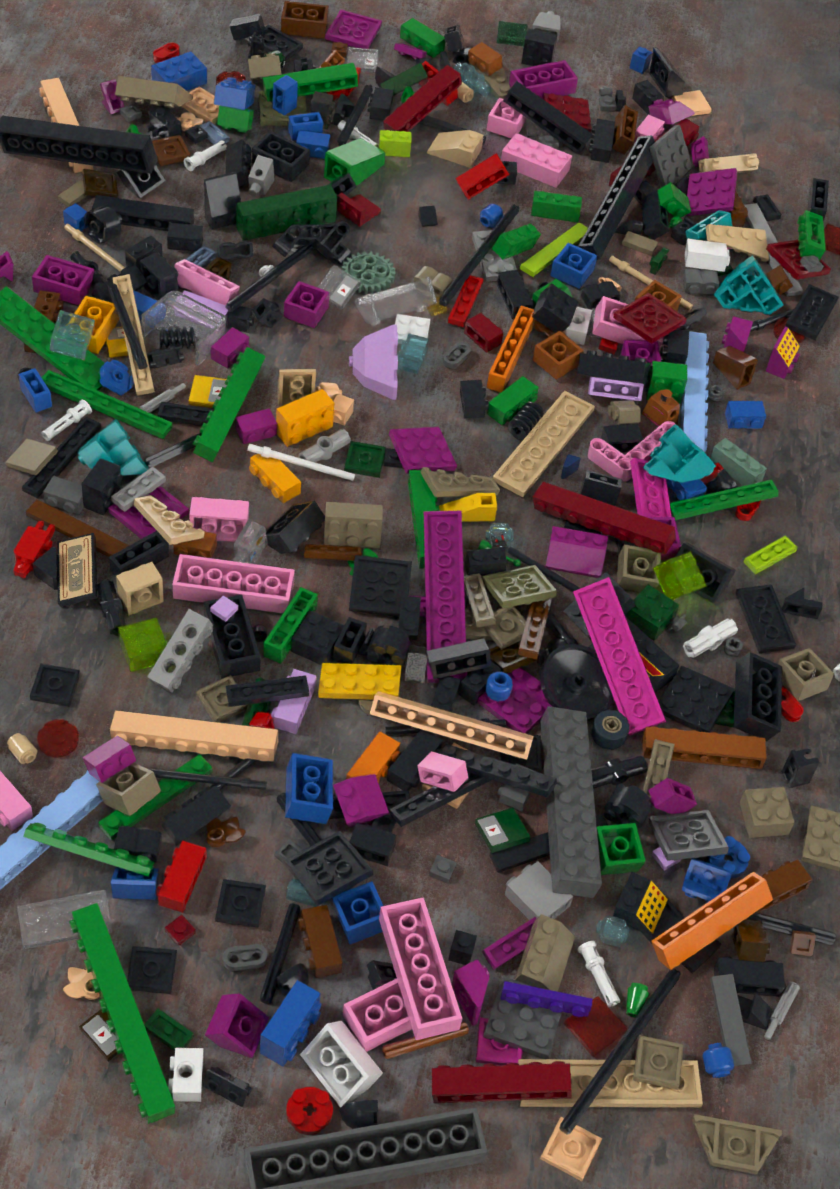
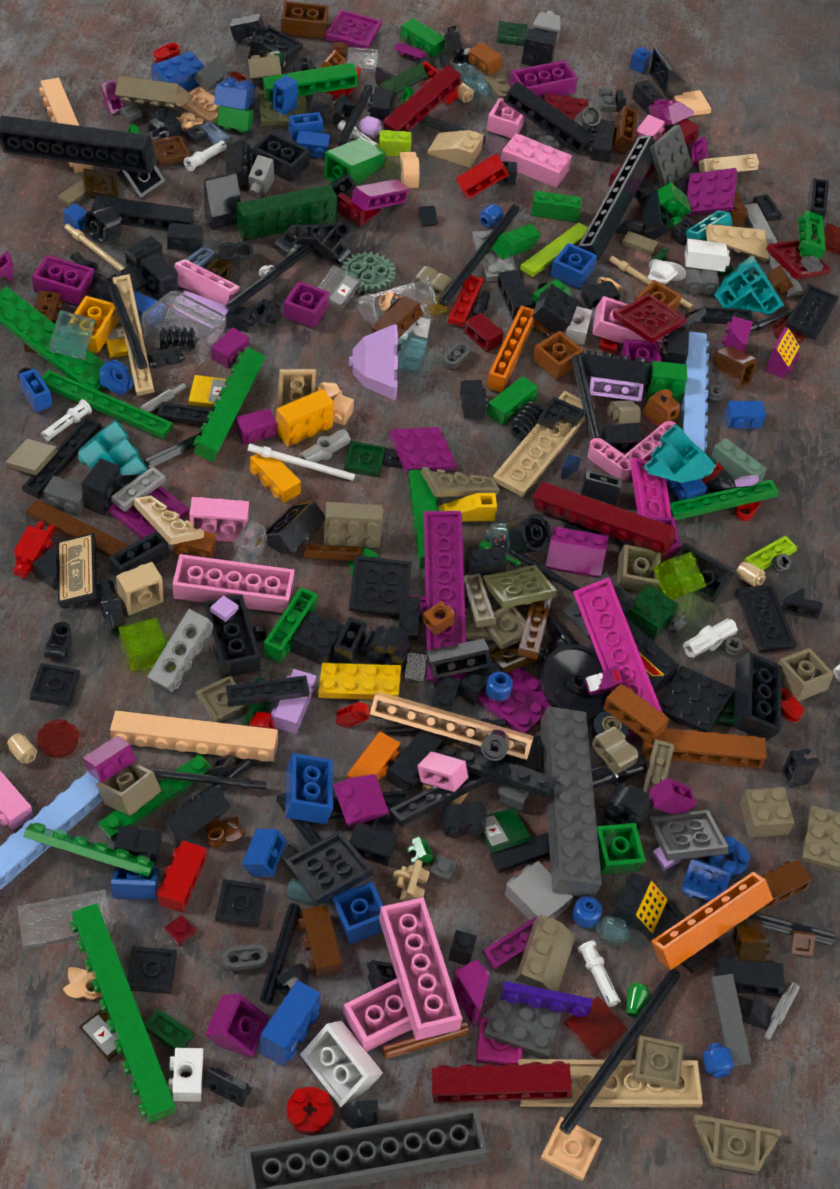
none -> black piece [44,621,72,661]
none -> dark grey brick [194,55,231,92]
none -> black plate [208,755,236,776]
none -> blue brick [242,829,287,877]
none -> red piece [335,702,371,727]
none -> magenta brick [351,179,410,211]
none -> lavender head [359,116,383,139]
none -> reddish brown brick [371,296,423,339]
none -> light nougat head [379,291,403,313]
none -> tan hips [393,859,430,902]
none -> light nougat brick [400,152,419,188]
none -> green tile [407,836,435,864]
none -> dark orange brick [423,601,455,636]
none -> black brick [442,801,486,838]
none -> black axle [472,291,490,317]
none -> black wheel [481,730,510,761]
none -> black brick [508,514,552,554]
none -> black plate [537,396,585,430]
none -> black axle [571,355,601,441]
none -> blue head [572,896,602,928]
none -> dark grey wheel [574,106,601,131]
none -> magenta leg [584,666,625,695]
none -> dark tan brick [592,726,638,775]
none -> dark orange brick [603,684,669,744]
none -> white piece [648,259,686,285]
none -> black tile [702,307,753,324]
none -> lavender tile [735,475,759,487]
none -> tan brick [737,562,766,587]
none -> black bush [772,554,791,572]

